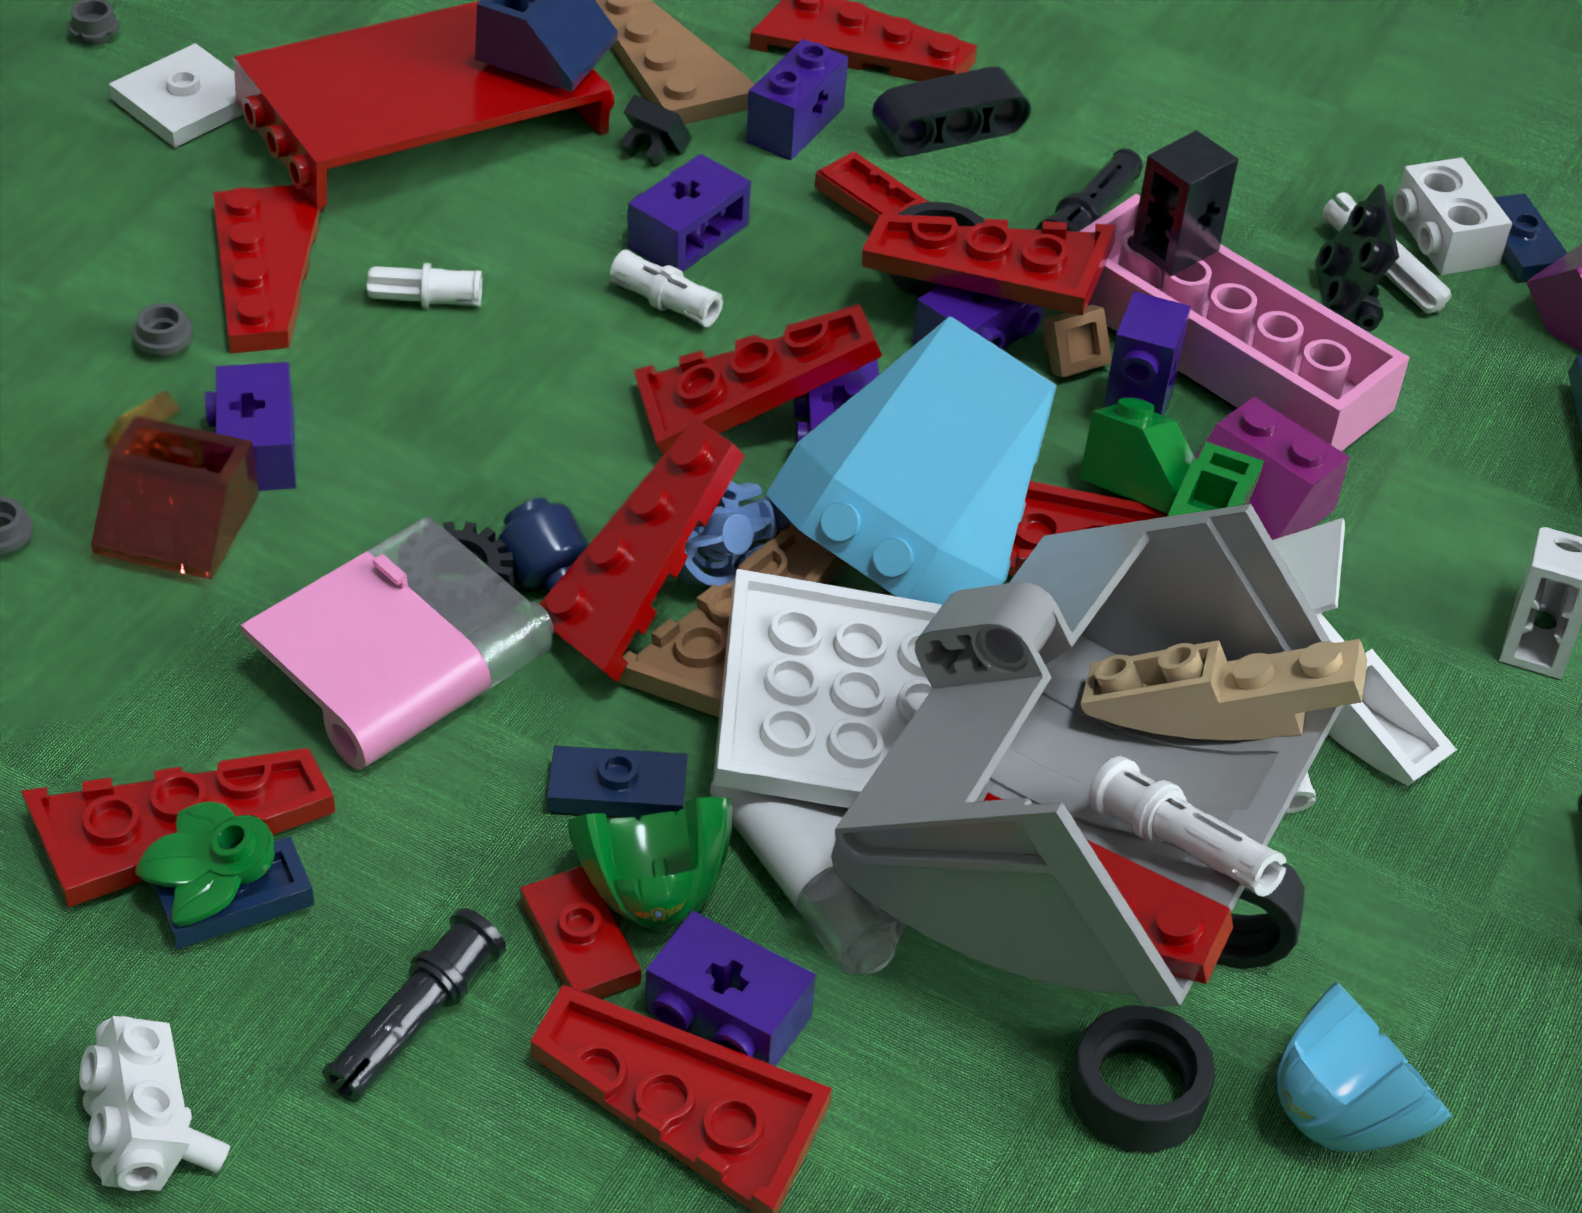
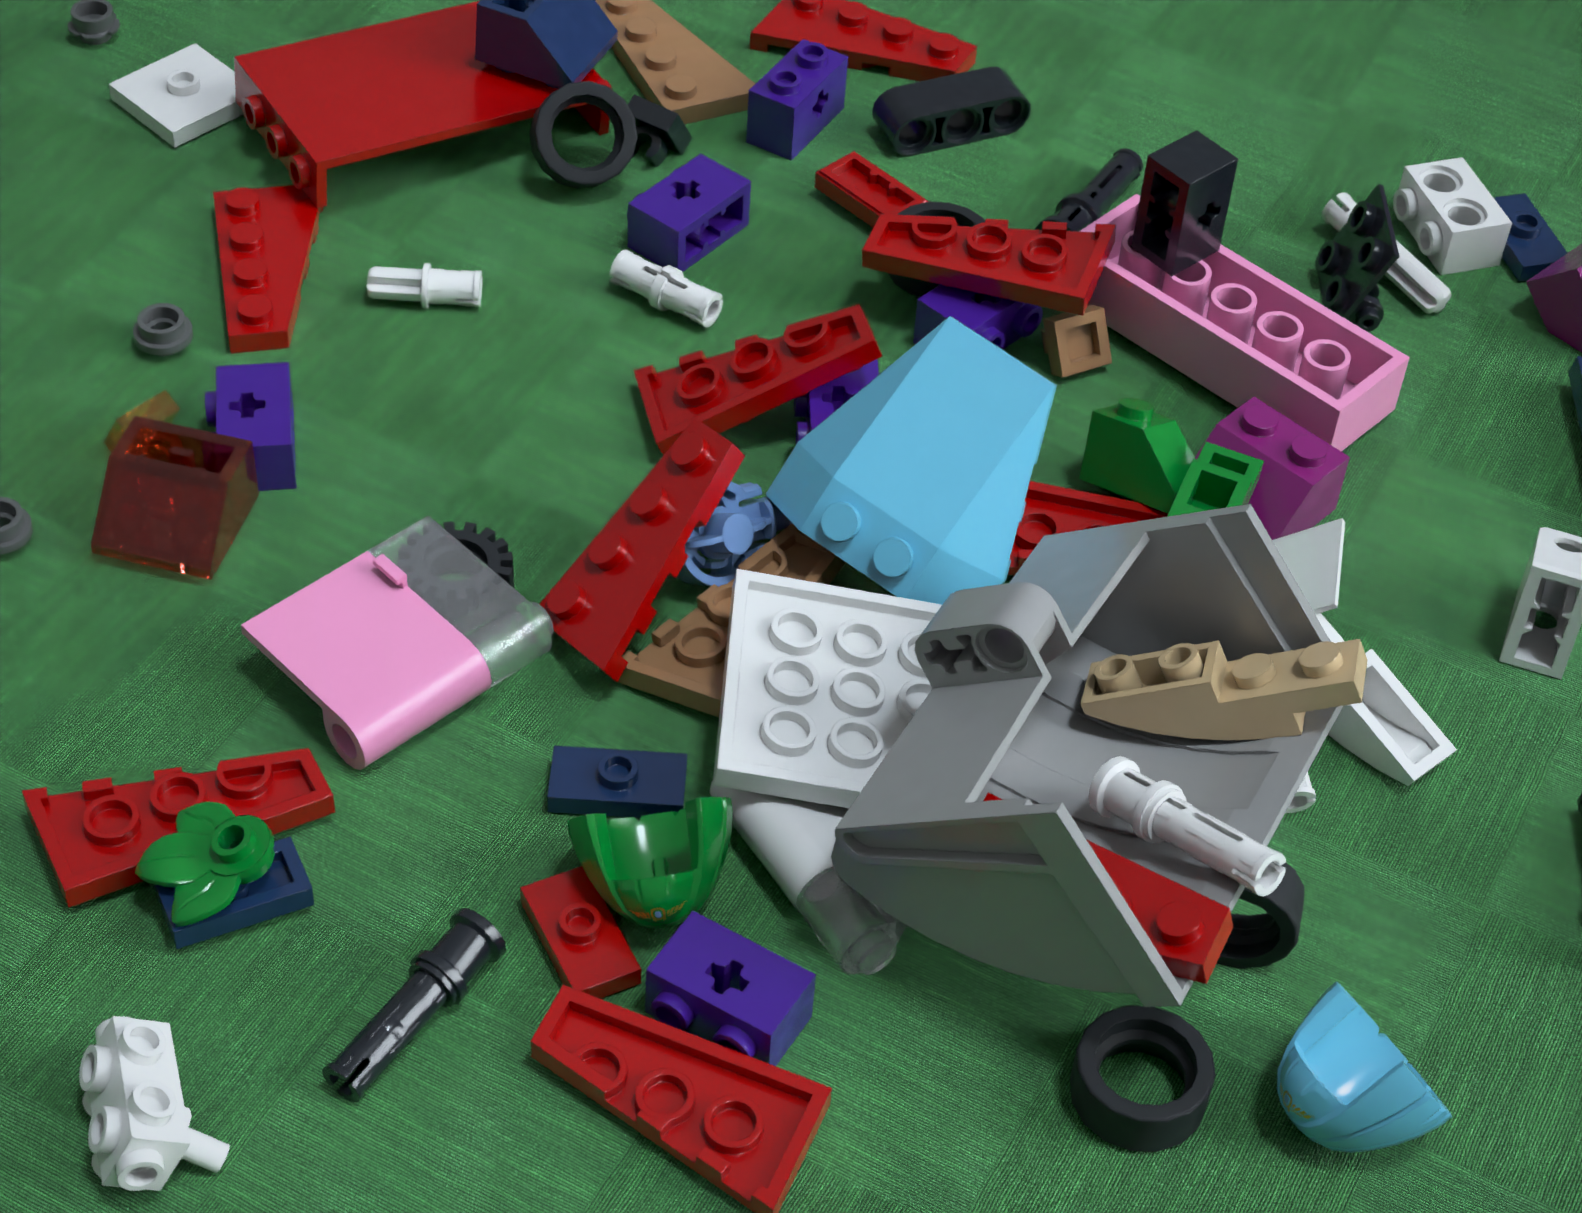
dark blue head [498,498,589,593] -> none
dark purple brick [1103,291,1191,416] -> none
none -> black tyre [529,81,637,189]

